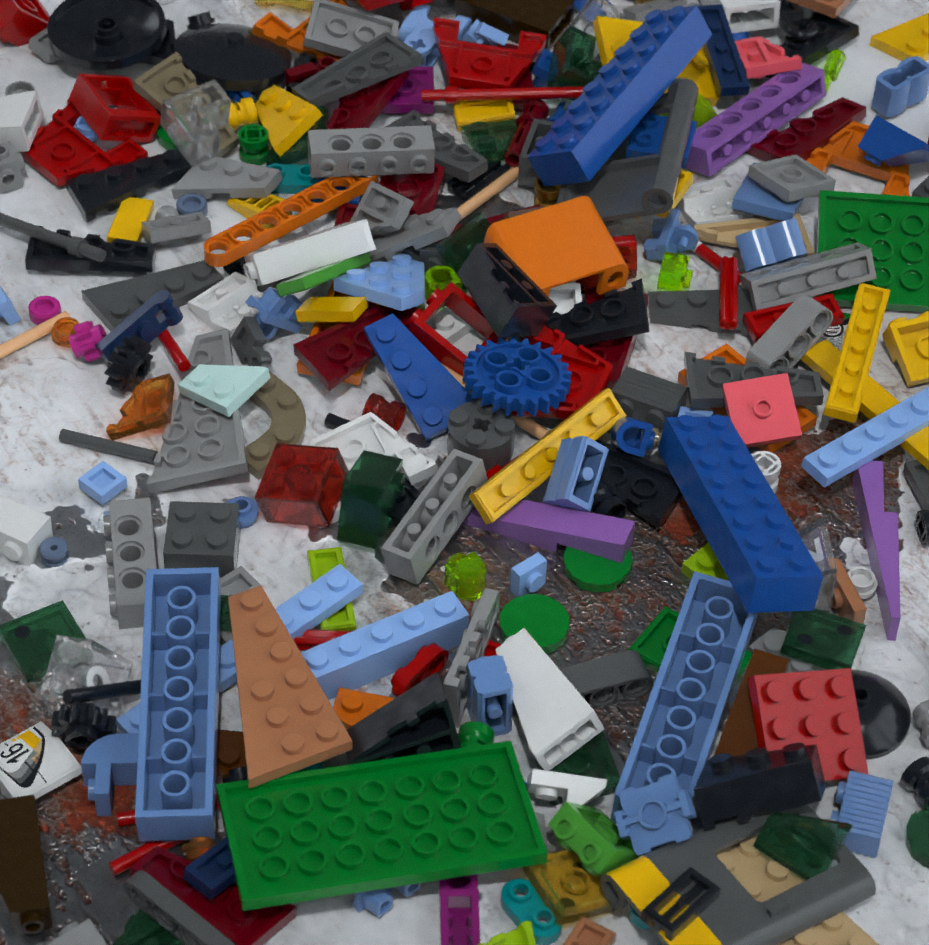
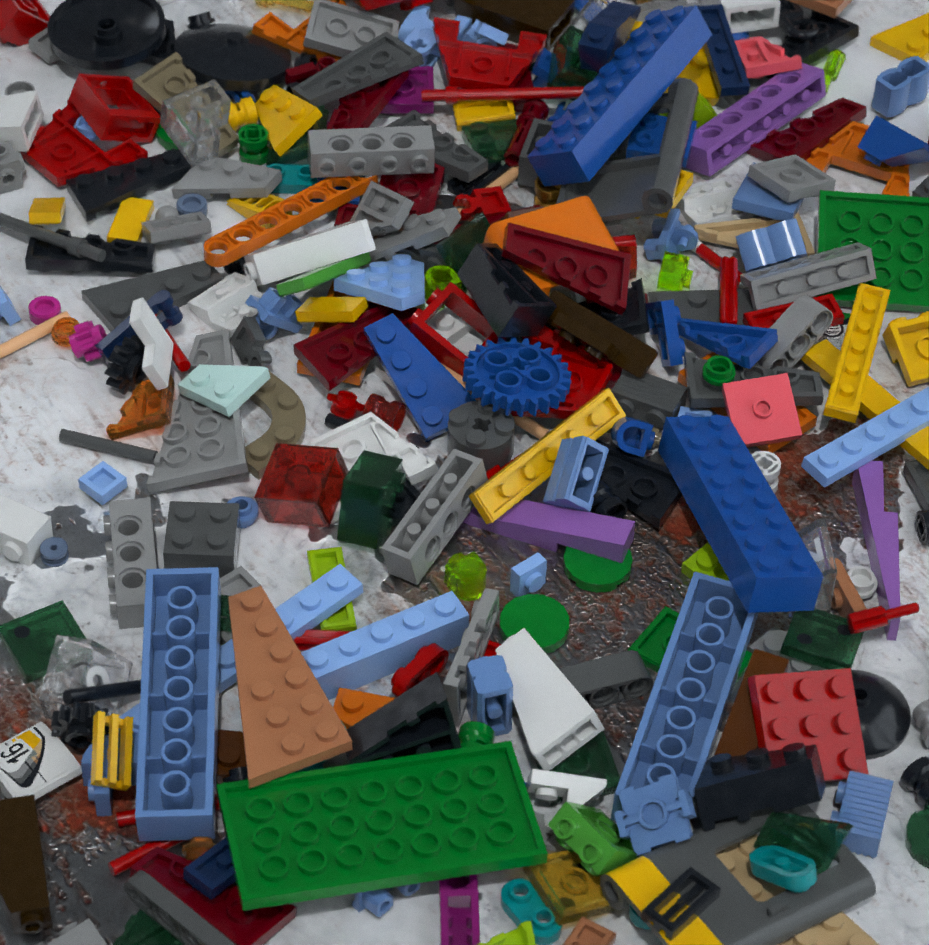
none -> yellow tile [29,197,66,225]
none -> yellow tile [90,711,133,791]
none -> white tile [129,298,174,390]
none -> red plate [326,390,365,419]
none -> red plate [453,186,512,220]
none -> dark red wing [502,223,631,315]
none -> dark brown bracket [546,290,658,379]
none -> dark blue slope [578,1,641,72]
none -> blue plate [646,299,686,366]
none -> blue wing [677,318,778,369]
none -> green plate [702,355,736,386]
none -> teal plate [749,845,817,893]
none -> red axle [846,602,920,635]

